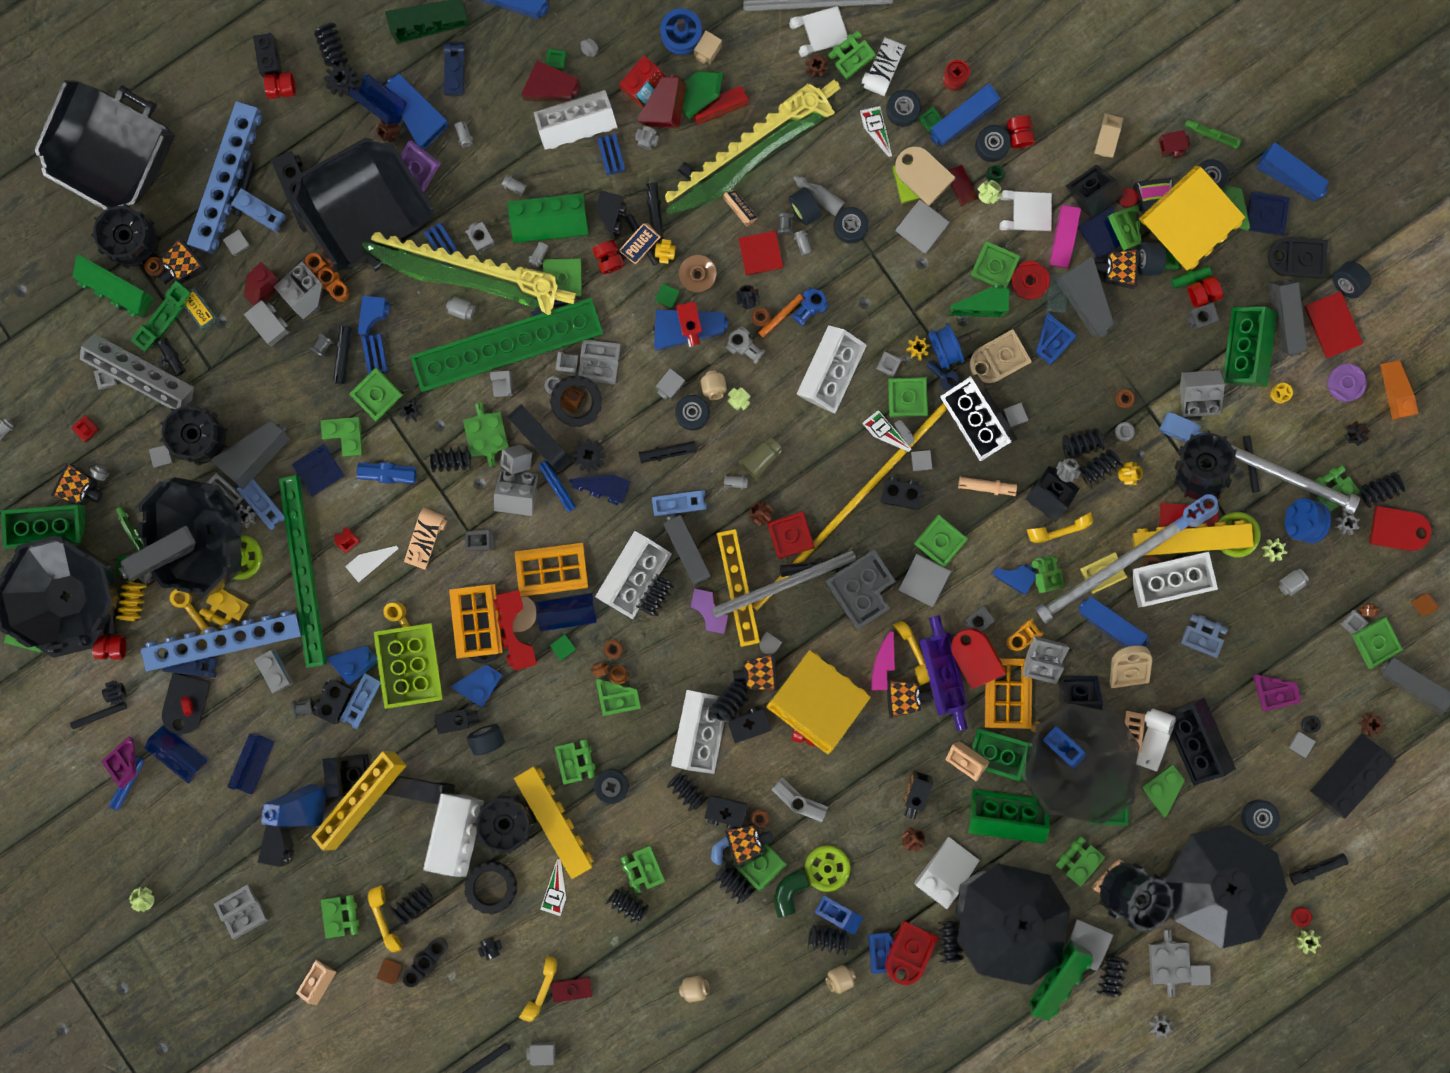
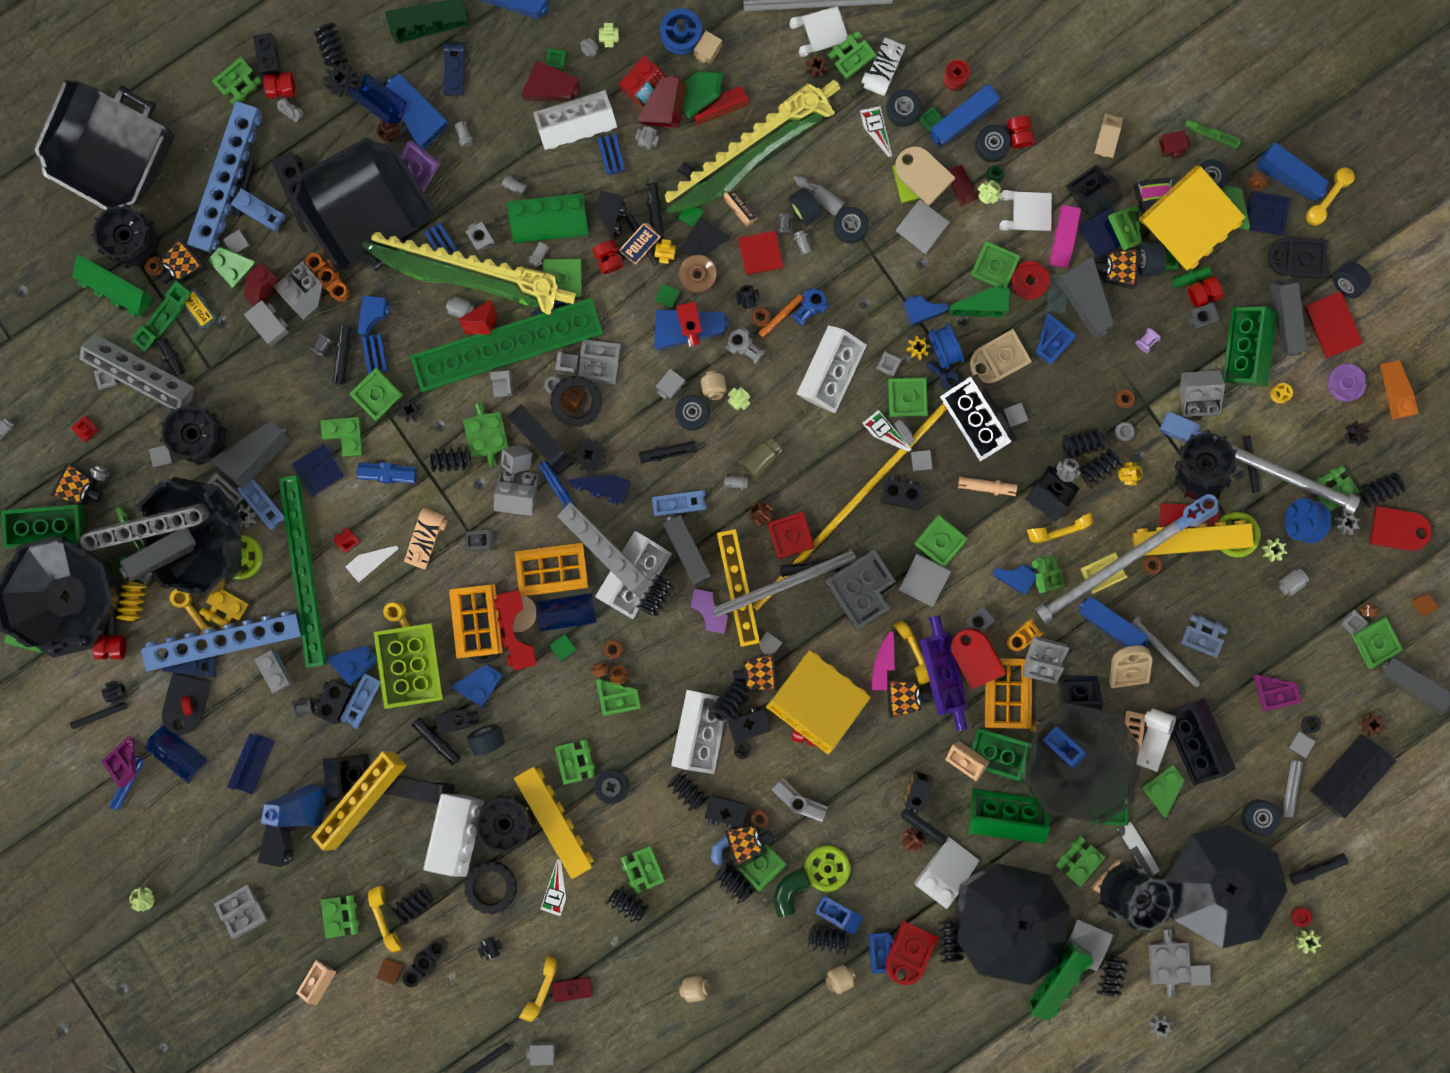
red tile [1118,188,1138,208] -> none
white slope [1133,552,1218,608] -> none
none -> light grey beam [80,504,209,551]
none -> bright green wing [208,247,258,288]
none -> bright green plate [212,57,263,106]
none -> light grey piece [277,97,303,122]
none -> black pin [411,717,461,766]
none -> red slope [458,300,498,335]
none -> light grey brick [557,502,653,597]
none -> yellowish green gear [599,23,619,47]
none -> green tile [678,202,704,228]
none -> black wing [679,217,731,256]
none -> black bush [734,742,751,759]
none -> black axle [901,808,947,846]
none -> blue arch [903,295,948,326]
none -> white sticker [1118,822,1160,875]
none -> light grey bar [1130,616,1200,687]
none -> lavender bush [1135,328,1161,354]
none -> dark orange plate [1248,173,1268,190]
none -> light grey axle [1282,760,1303,818]
none -> yellow piece [1306,167,1355,226]

